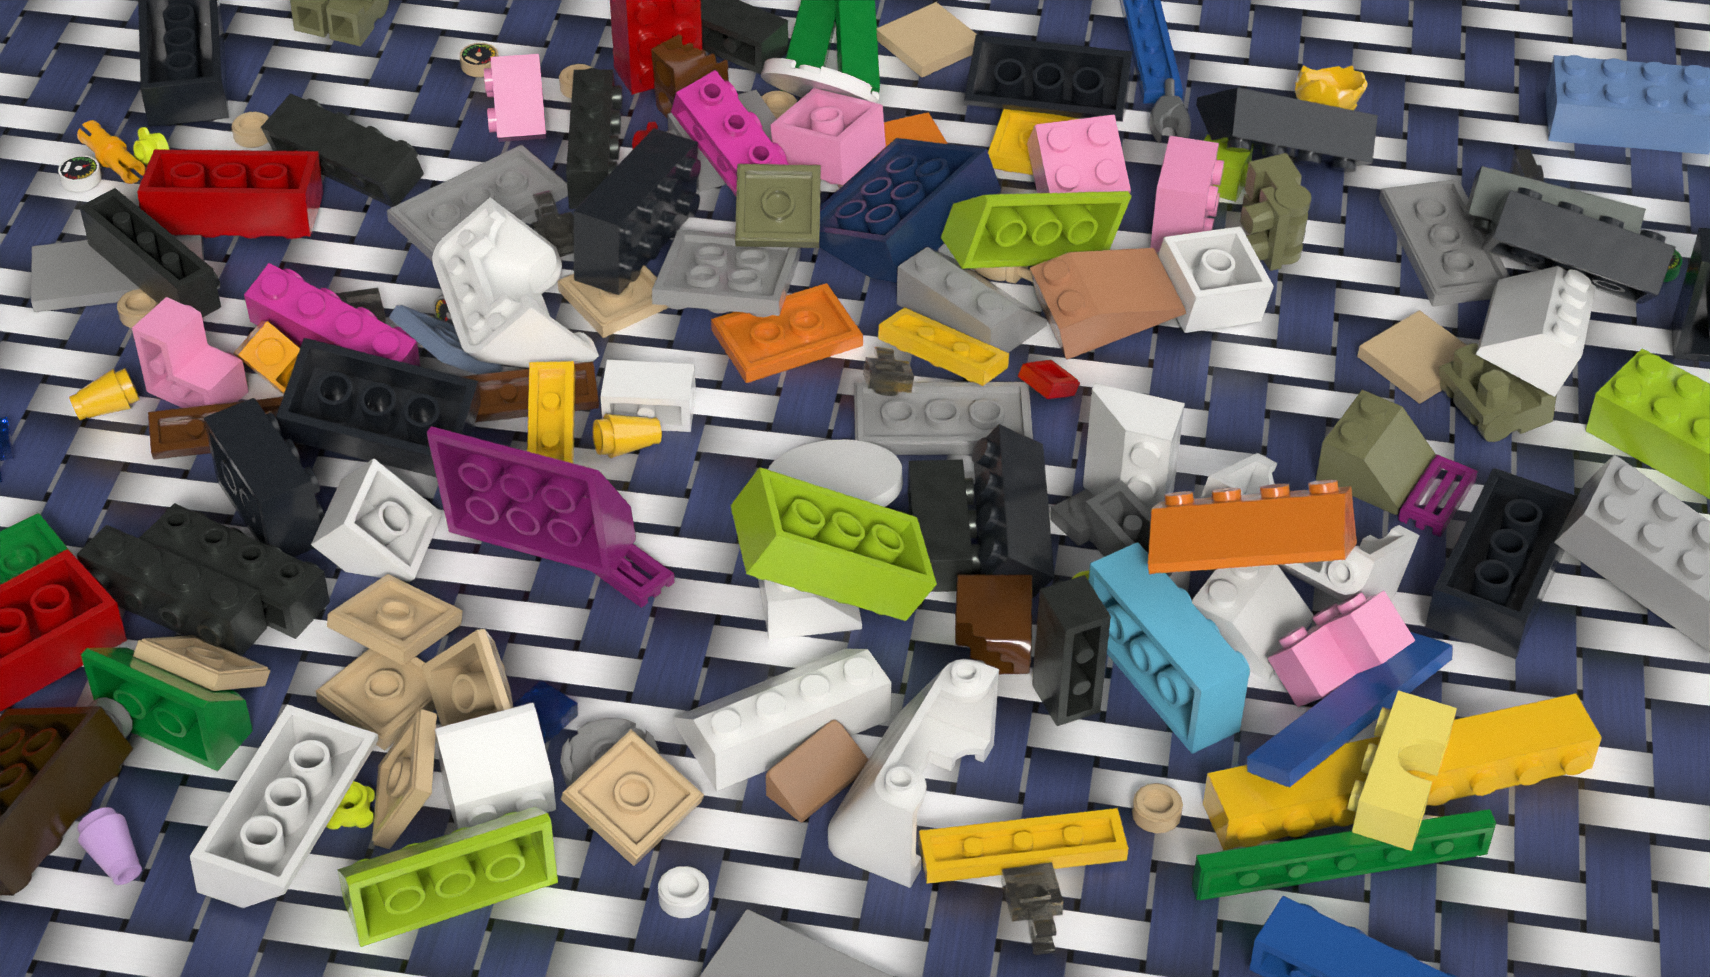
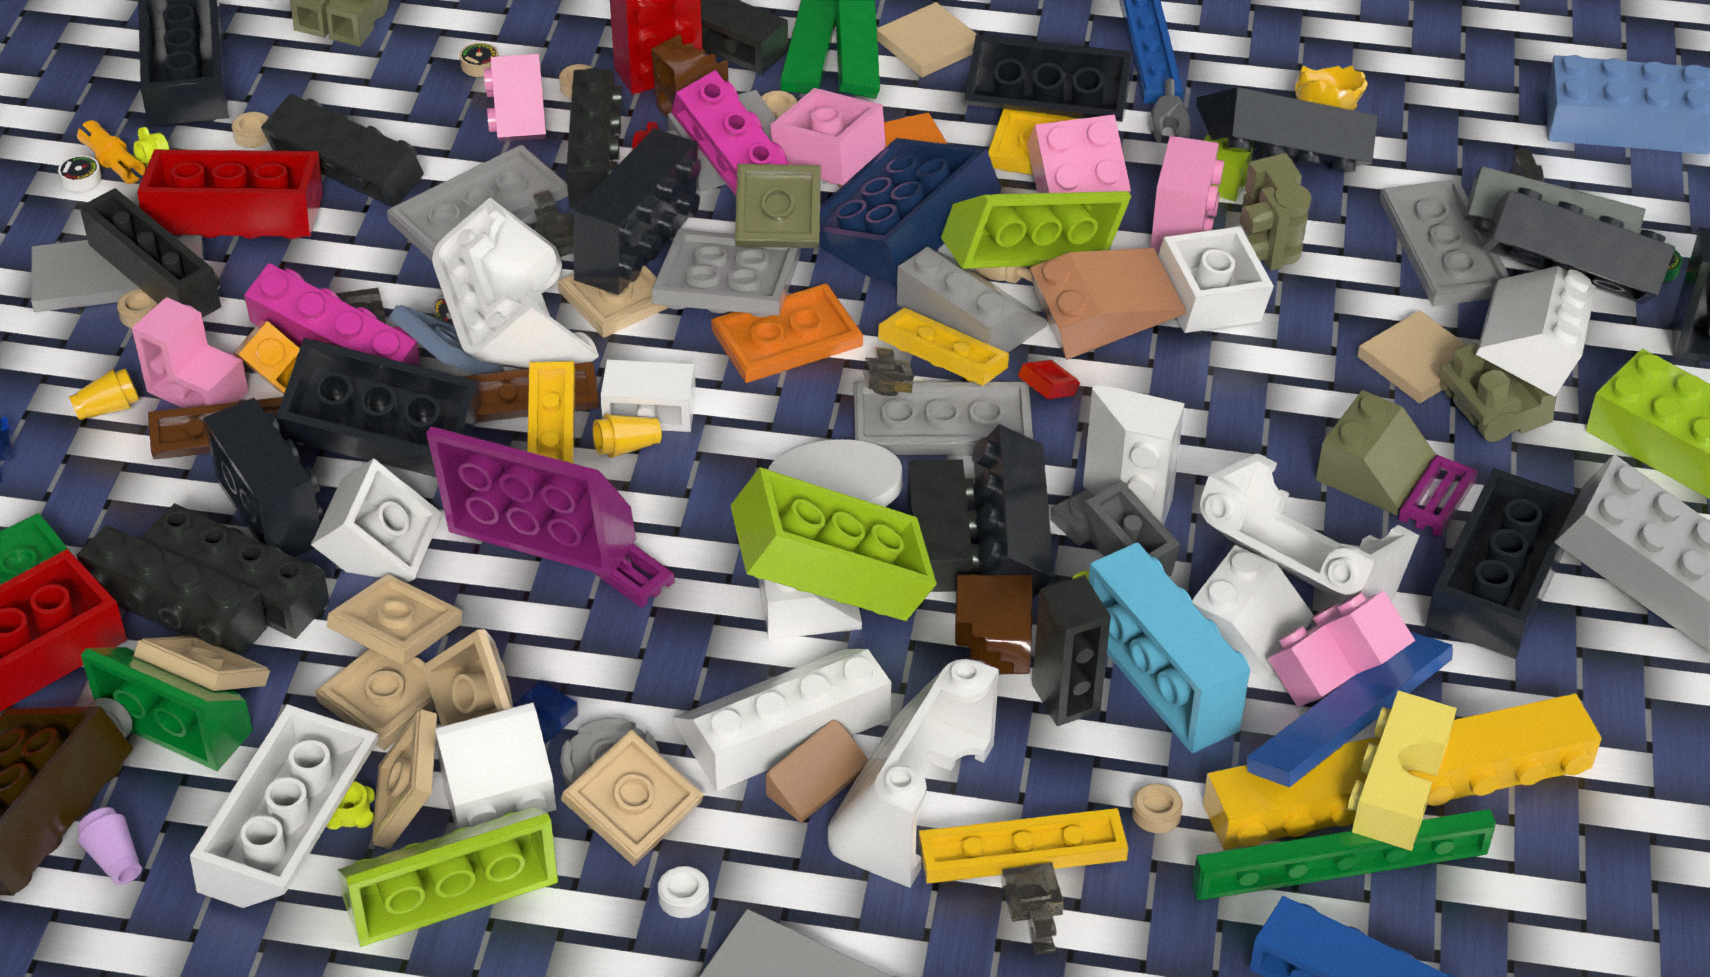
white tile [761,58,879,103] -> none
orange slope [1148,480,1357,574] -> none

